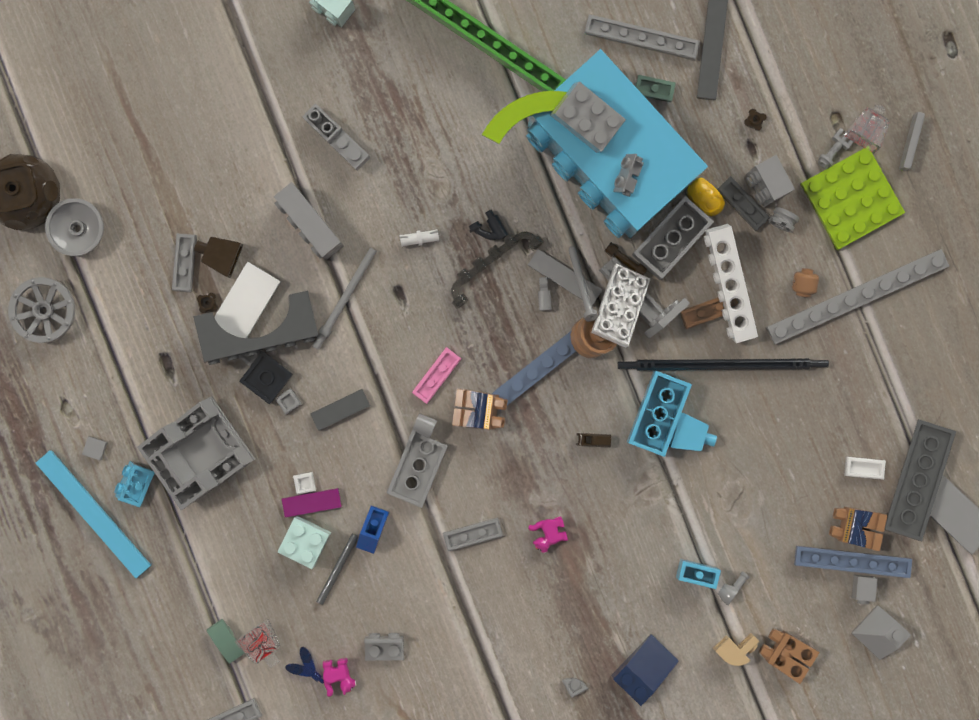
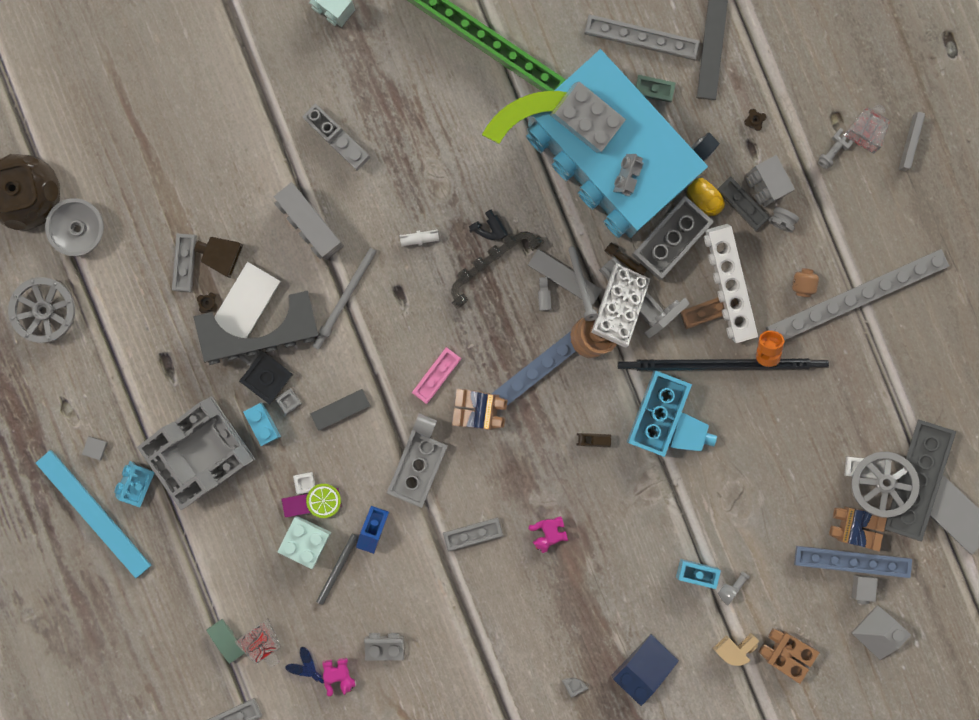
lime plate [800,146,905,250] -> none
none -> medium azure brick [243,403,281,446]
none -> lime sticker [306,484,341,518]
none -> black wheel [691,133,720,162]
none -> orange wheel [756,331,784,367]
none -> light grey wheel [851,452,920,518]

